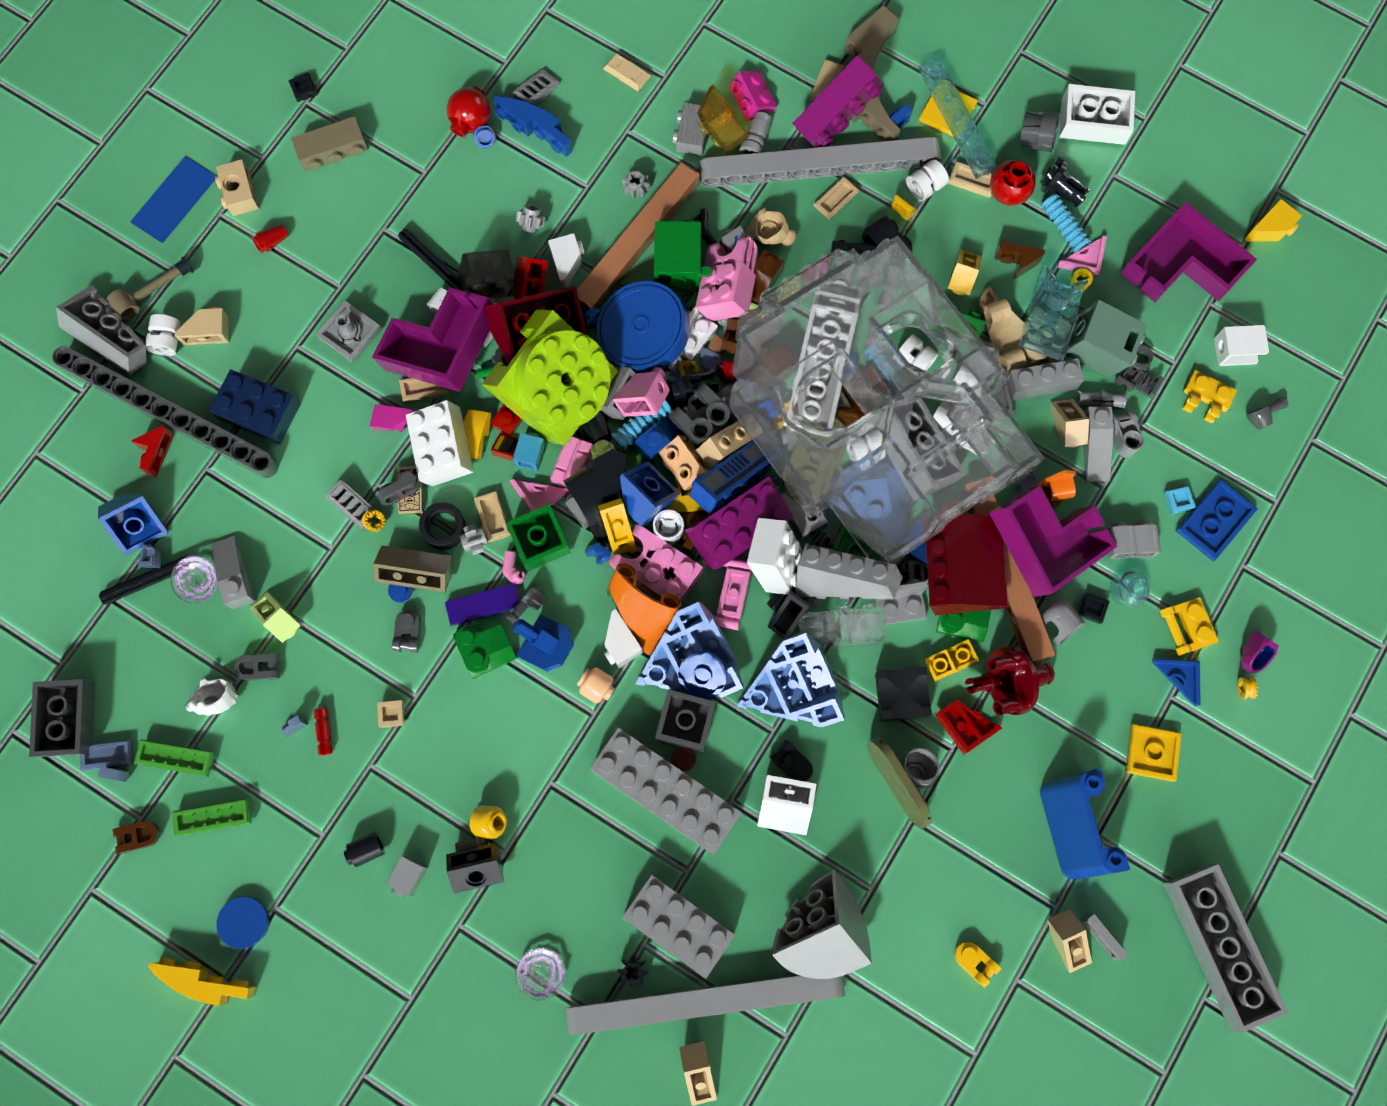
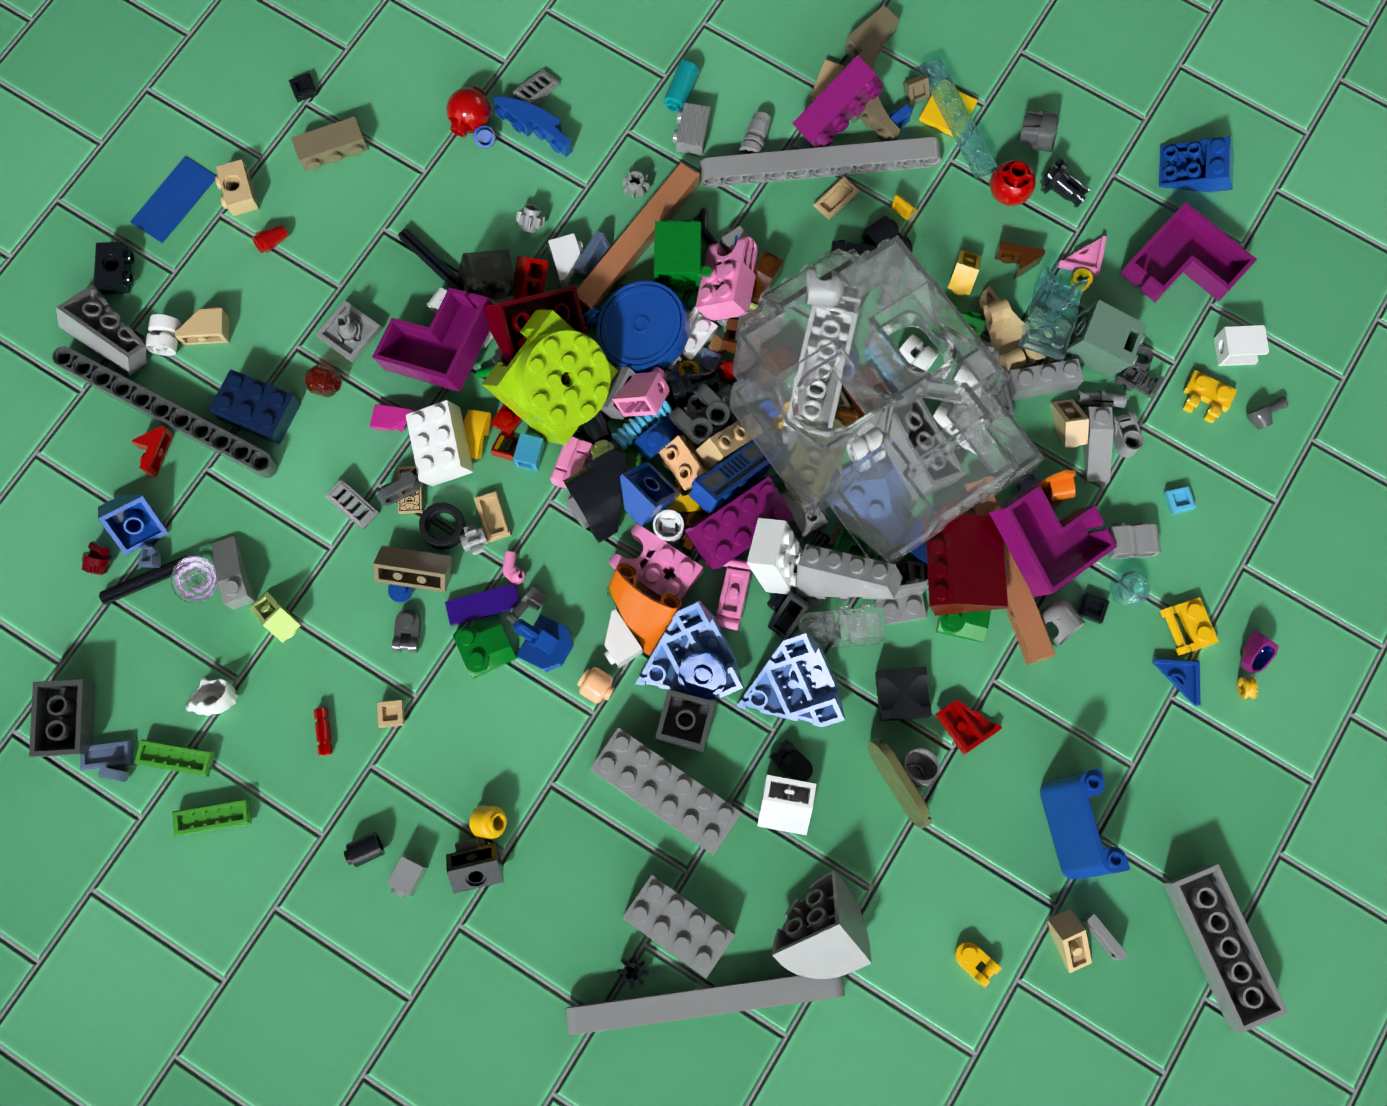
dark tan piece [106,257,194,321] -> none
reddish brown plate [112,821,160,855] -> none
yellow slope [149,958,256,1006] -> none
blue tile [216,896,270,949] -> none
dark grey plate [234,654,280,681] -> none
sand blue tile [281,715,307,738] -> none
yellow bush [362,509,385,532] -> none
tan tile [399,378,450,404] -> none
green brick [506,504,571,572] -> none
bright pink tile [510,479,570,511] -> none
clear dish [515,948,566,1001] -> none
blue plate [585,541,612,565] -> none
yellow plate [598,498,638,555] -> none
tan tile [603,53,651,92] -> none
clear red plate [671,747,696,772] -> none
tan slope [679,1041,717,1106] -> none
clear yellow slope [697,85,748,153] -> none
dark pink bracket [729,71,778,121] -> none
tan hair [746,207,796,246] -> none
white wheel [906,159,949,202] -> none
yellow slope [924,639,979,681] -> none
tan tile [948,161,992,198] -> none
dark red piece [965,646,1055,716] -> none
medium azure piece [1041,194,1091,252] -> none
white brick [1059,84,1135,145] -> none
yellow tile [1125,724,1182,782] -> none
blue tile [1176,479,1258,561] -> none
yellow slope [1245,199,1302,242] -> none
none -> dark red piece [81,541,112,575]
none -> black brick [94,242,135,295]
none -> clear red head [305,364,342,398]
none -> sand blue tile [573,231,611,280]
none -> teal brick [664,61,699,112]
none -> light grey helmet [806,266,845,307]
none -> dark tan tile [903,74,930,105]
none -> blue slope [1159,136,1234,192]

